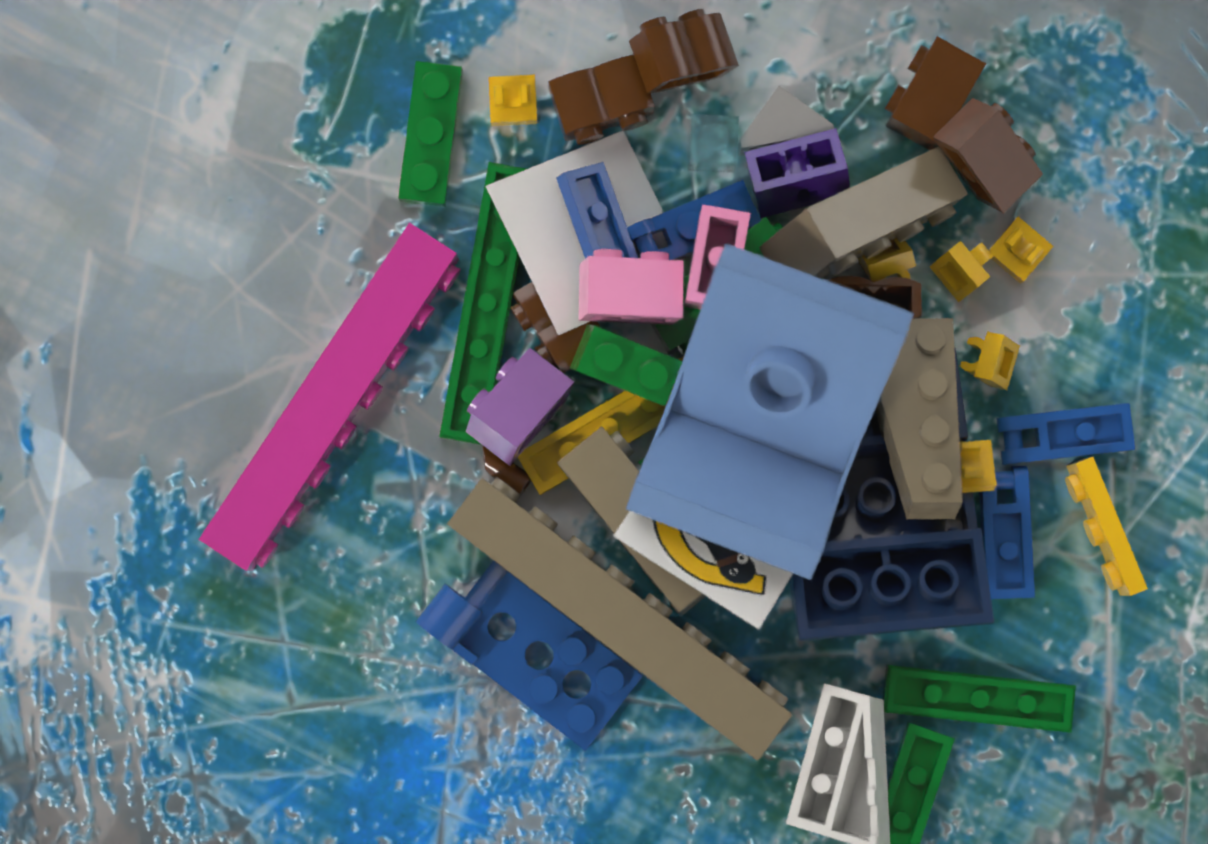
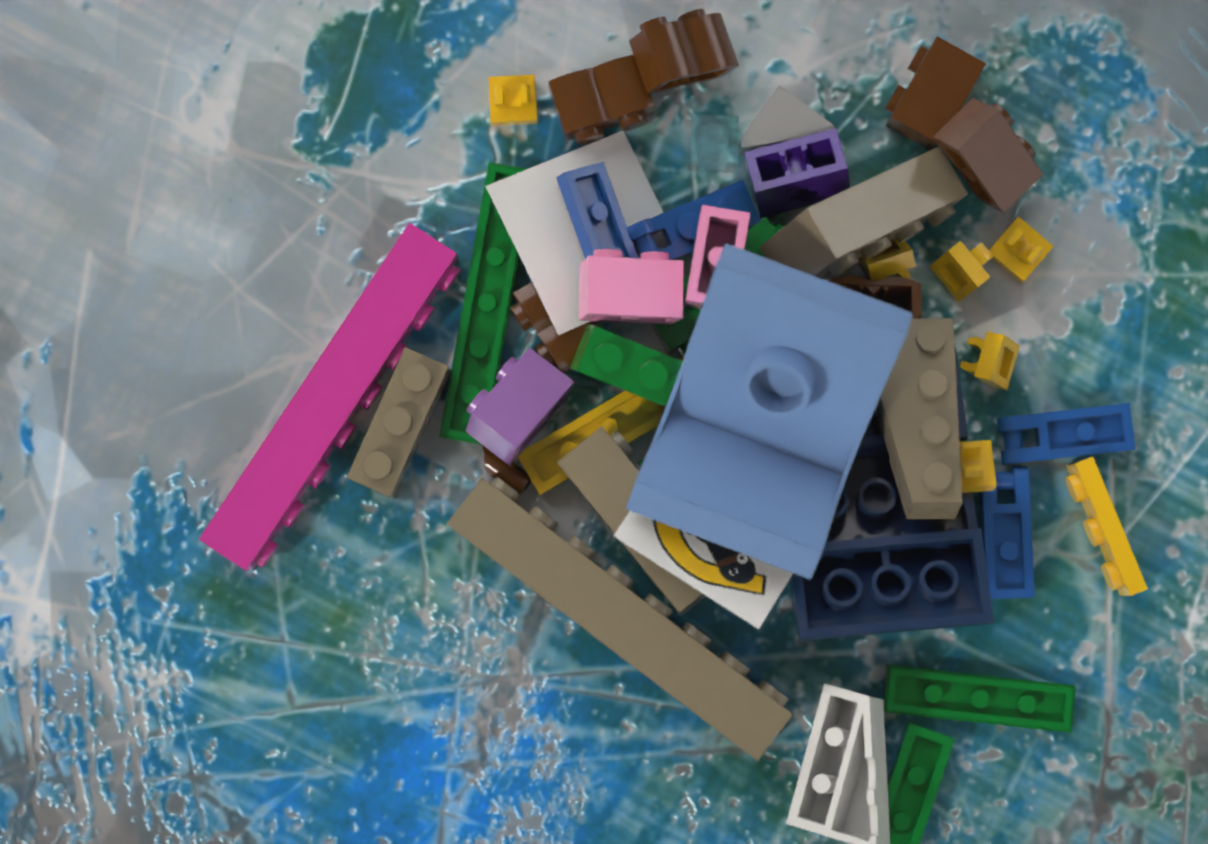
green plate [398,61,463,207] -> none
blue hinge [416,560,643,751] -> none
none -> dark tan brick [347,347,451,499]

